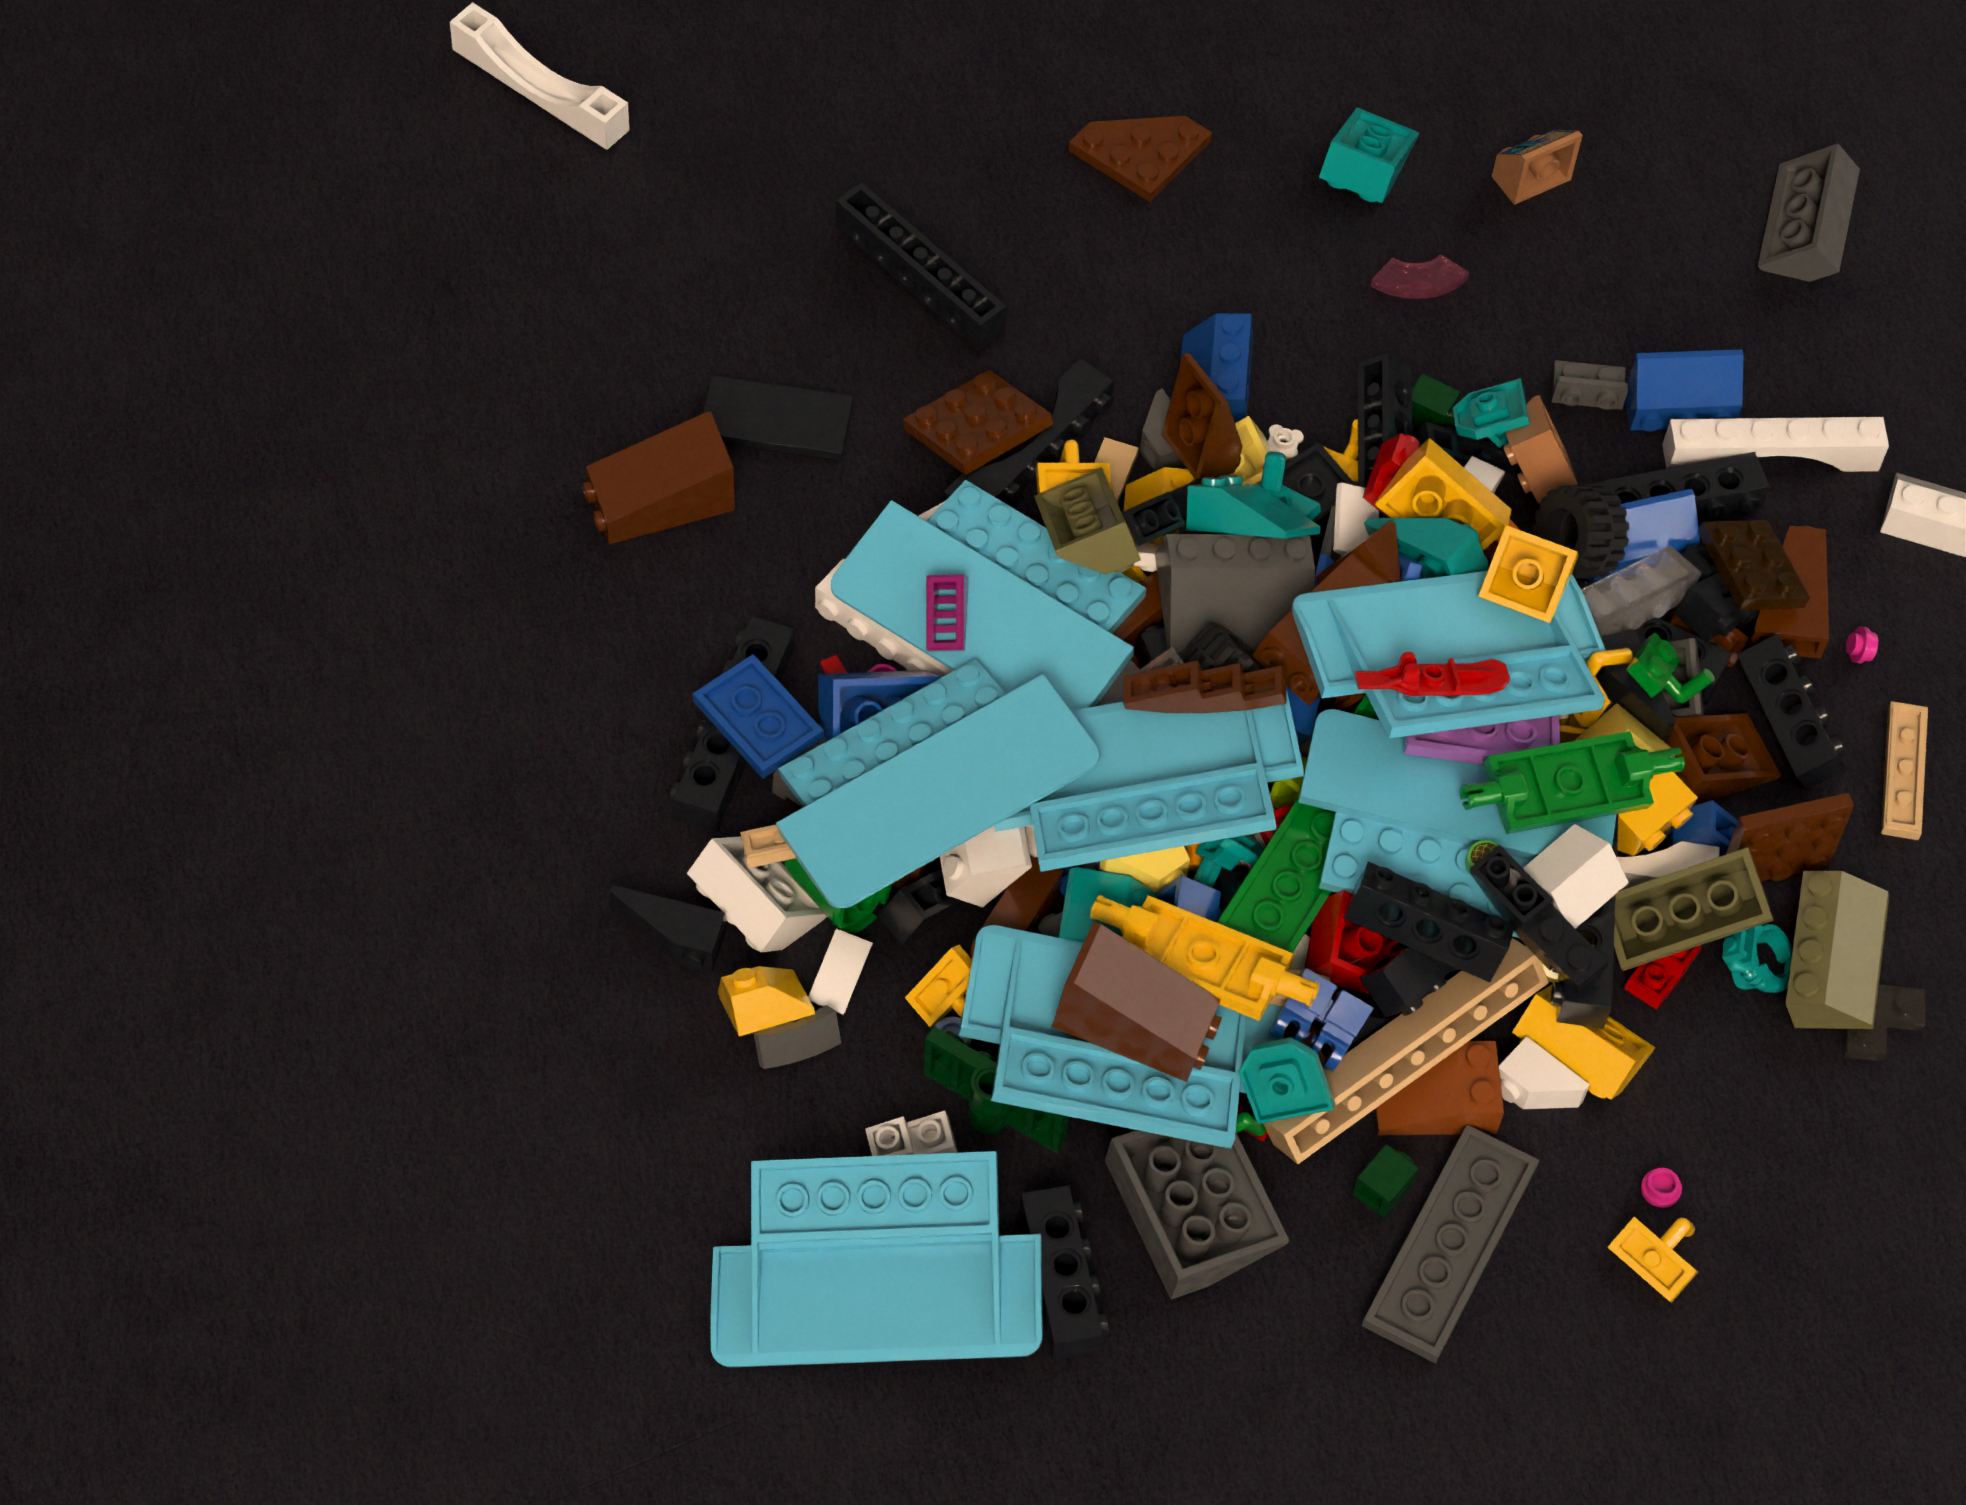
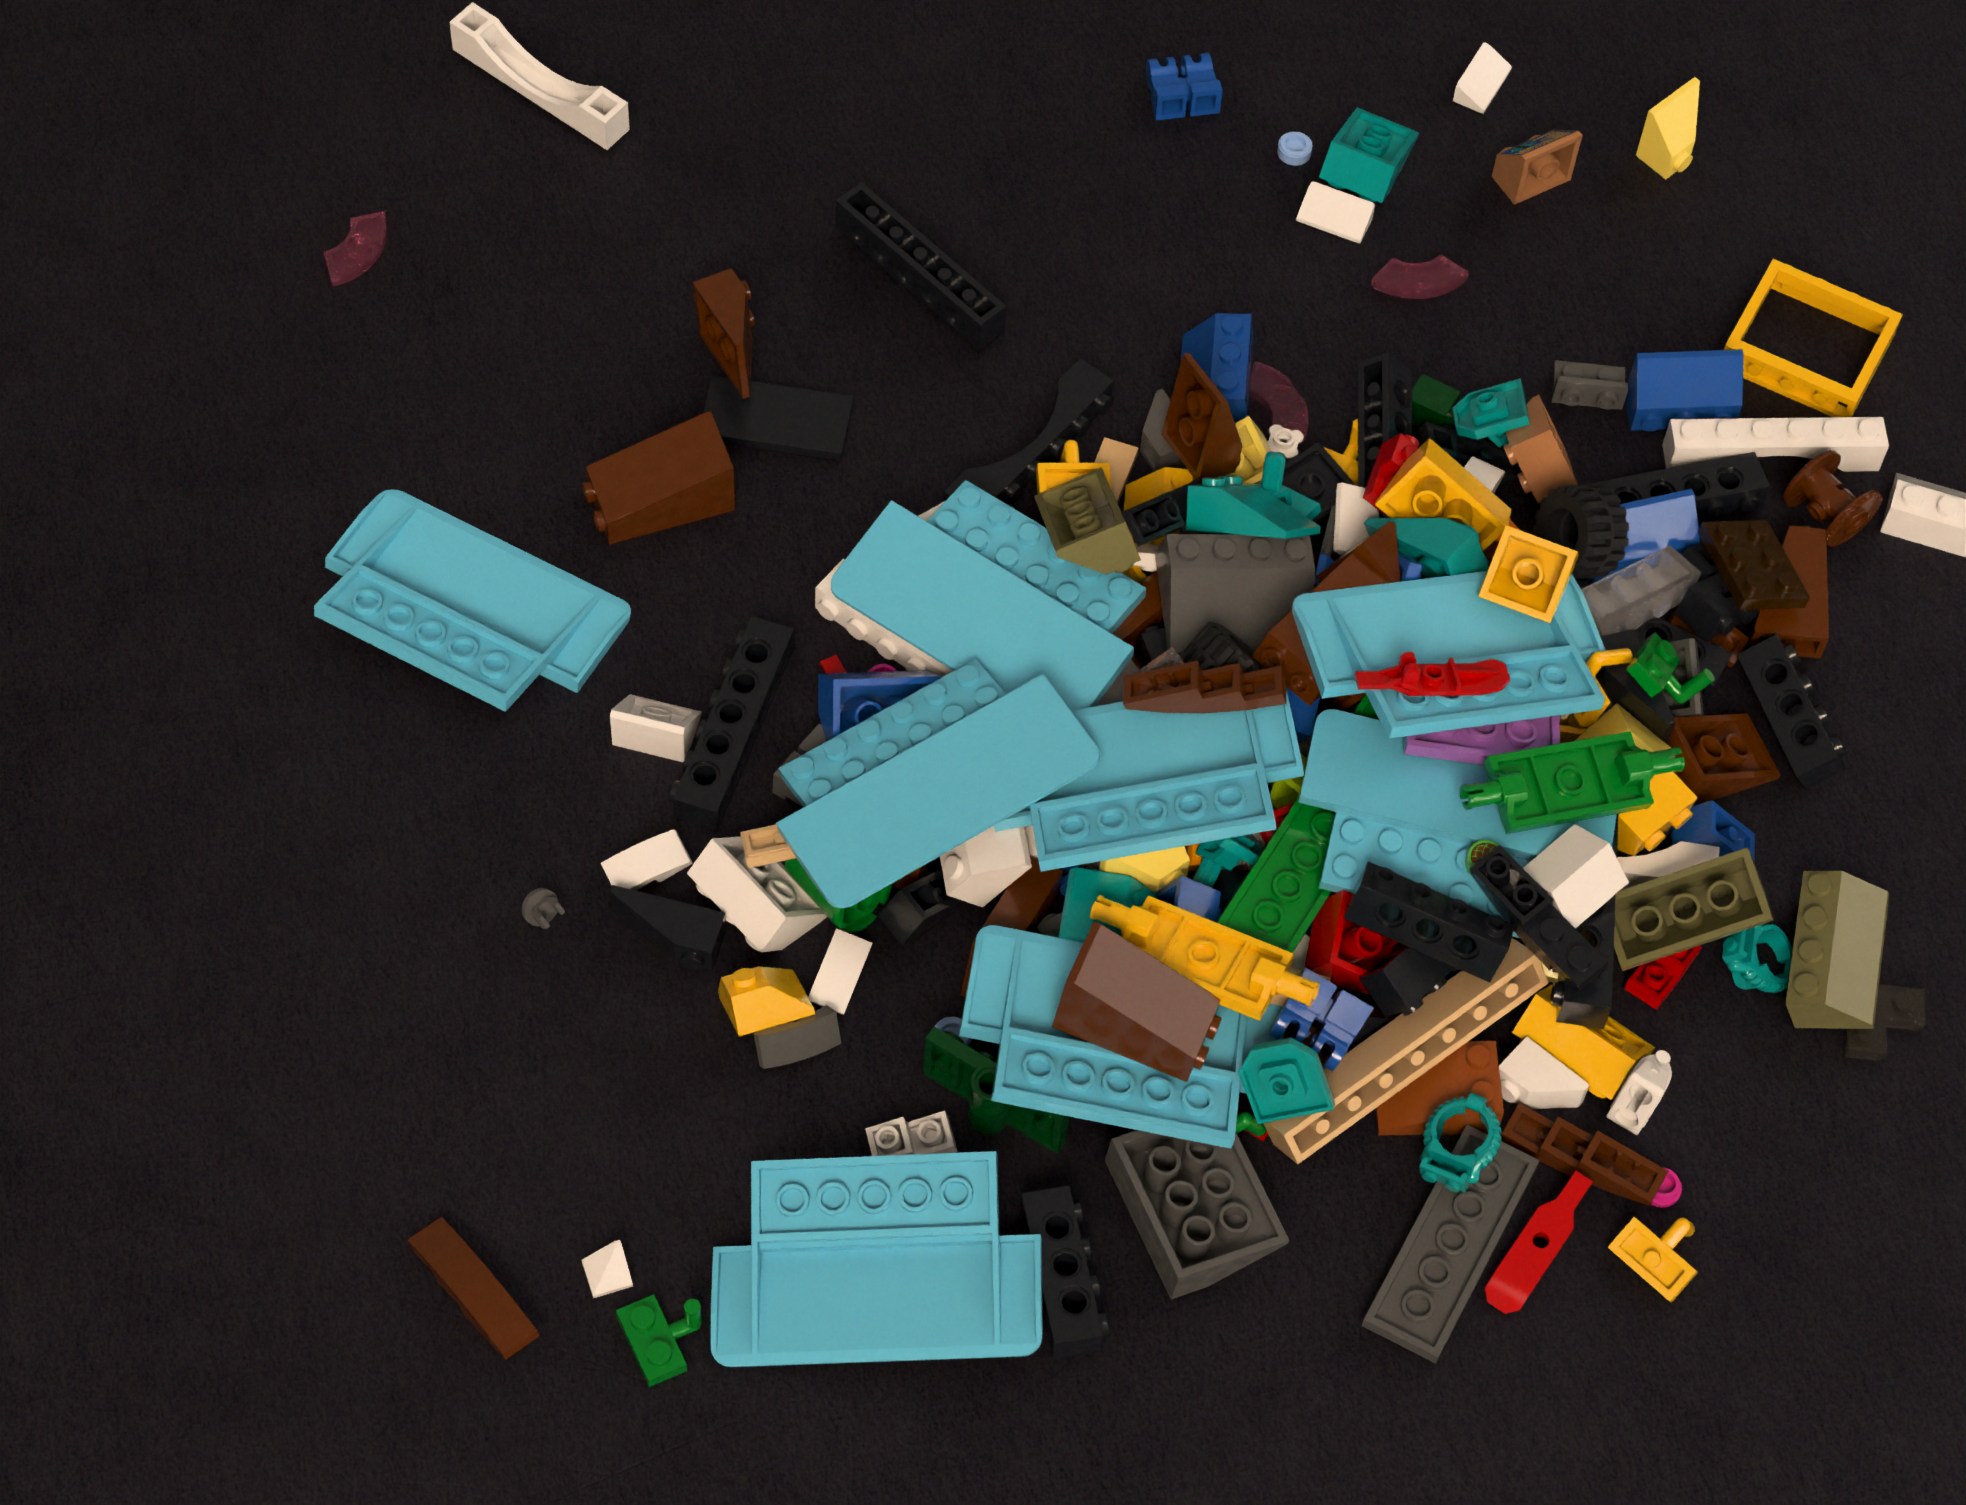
blue plate [693,654,824,779] -> none
reddish brown plate [902,370,1053,475] -> none
yellow plate [905,945,972,1027] -> none
magenta slope [926,574,968,652] -> none
reddish brown plate [1068,116,1212,202] -> none
dark green brick [1352,1144,1419,1219] -> none
reddish brown plate [1726,793,1854,881] -> none
dark grey slope [1758,144,1860,282] -> none
dark pink plate [1846,626,1878,664] -> none
tan tile [1881,701,1928,840] -> none
none -> medium azure slope [314,489,631,712]
none -> clear pink tile [323,211,387,287]
none -> reddish brown slope [408,1216,540,1360]
none -> dark grey plate [522,888,565,929]
none -> white slope [582,1240,633,1298]
none -> white slope [601,829,693,891]
none -> white slope [610,694,702,762]
none -> green plate [616,1294,702,1387]
none -> reddish brown slope [692,268,755,399]
none -> blue legs [1146,53,1223,121]
none -> clear pink tile [1249,361,1309,440]
none -> light blue tile [1277,132,1313,166]
none -> white slope [1296,181,1375,244]
none -> teal piece [1419,1092,1502,1192]
none -> white slope [1453,42,1512,114]
none -> red piece [1485,1171,1593,1314]
none -> reddish brown slope [1501,1102,1669,1206]
none -> white piece [1606,1050,1672,1135]
none -> light yellow slope [1636,77,1700,180]
none -> yellow window [1724,259,1903,417]
none -> reddish brown hose [1783,450,1882,547]

